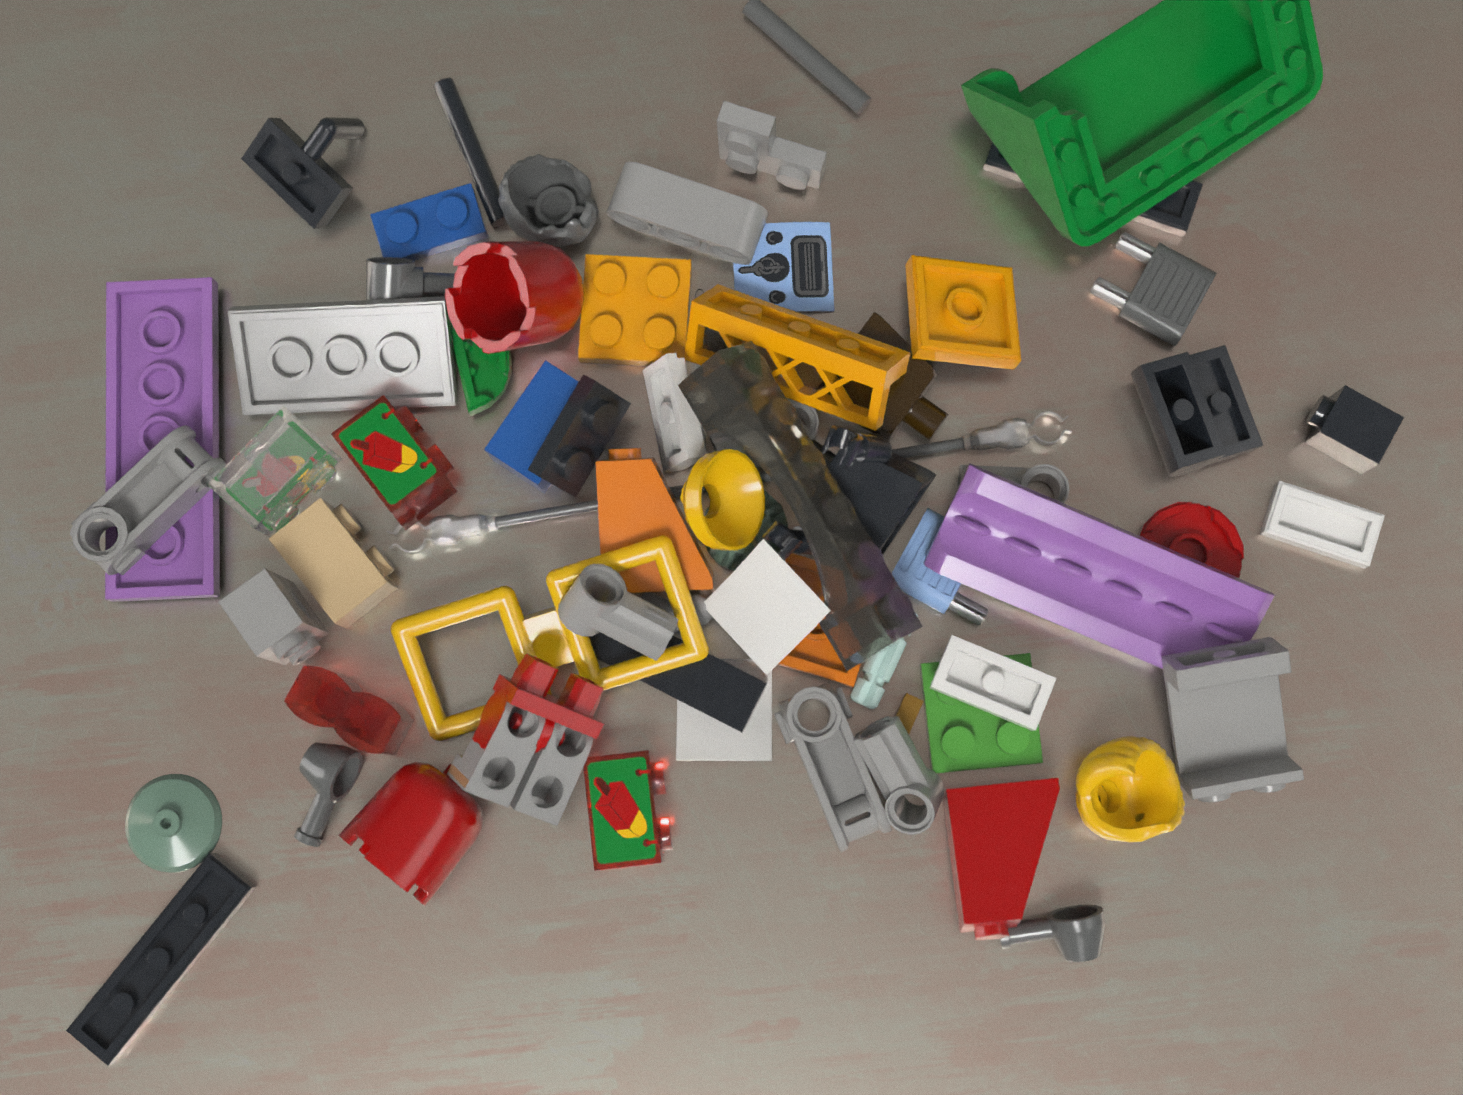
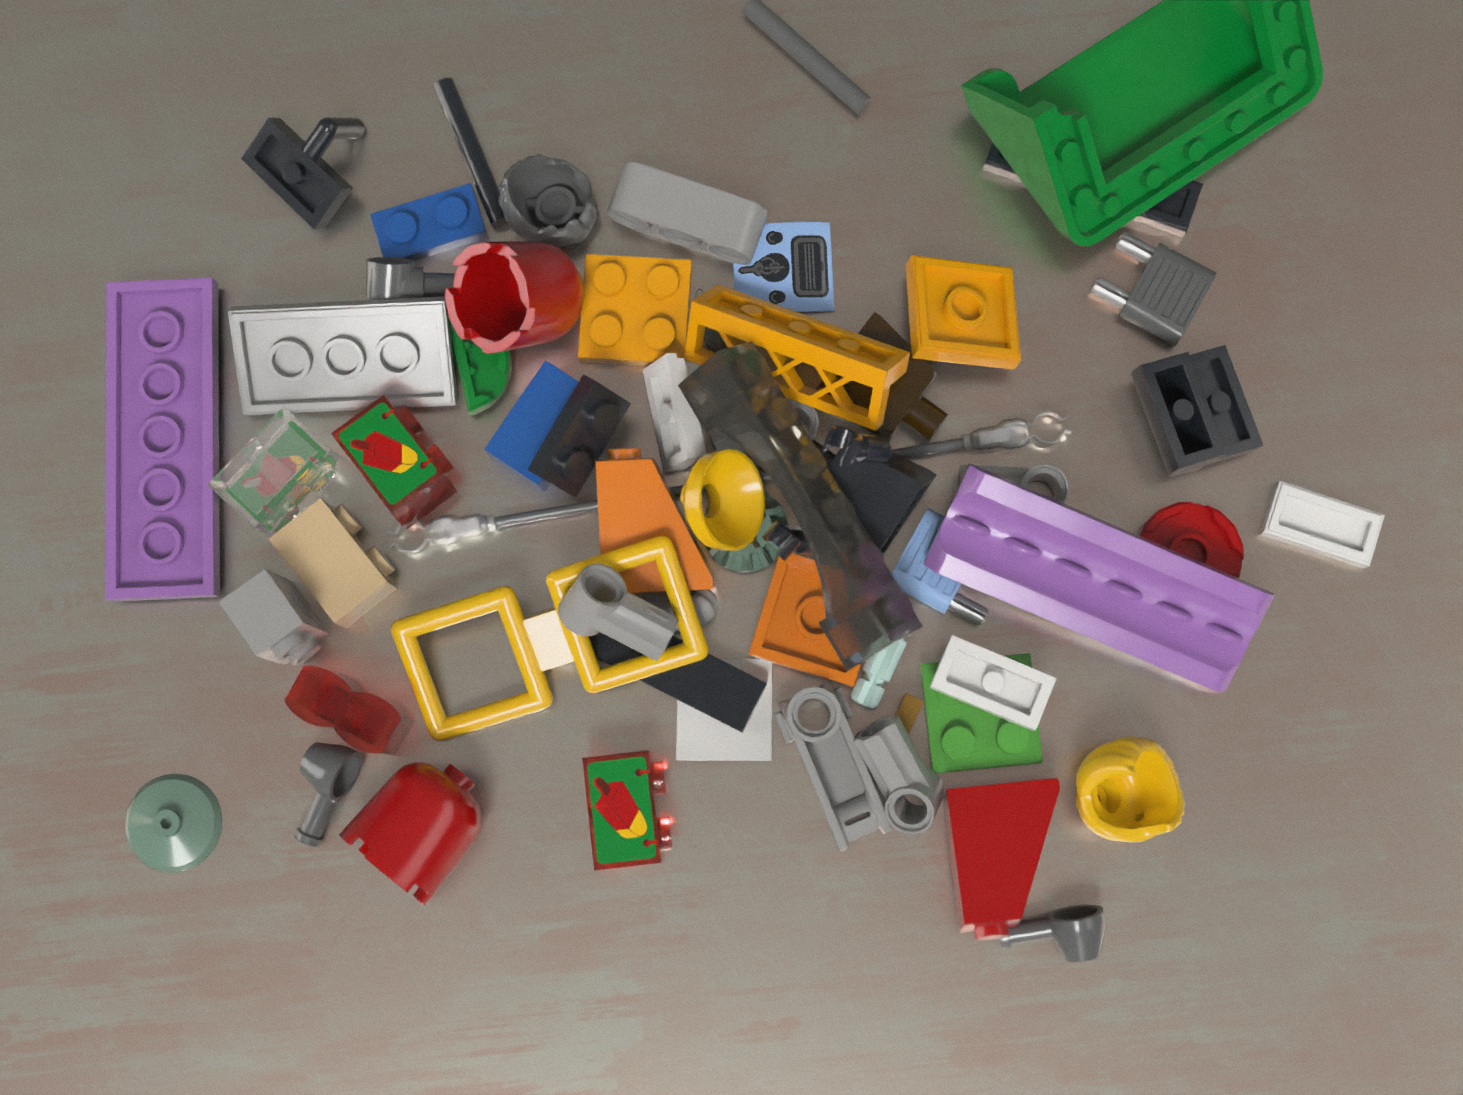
black tile [66,853,256,1066] -> none
light grey piece [70,425,227,575] -> none
hips [447,653,604,826] -> none
white sticker [704,539,831,675] -> none
light grey plate [717,101,827,190] -> none
light grey panel [1161,637,1304,802] -> none
black brick [1304,385,1404,474] -> none

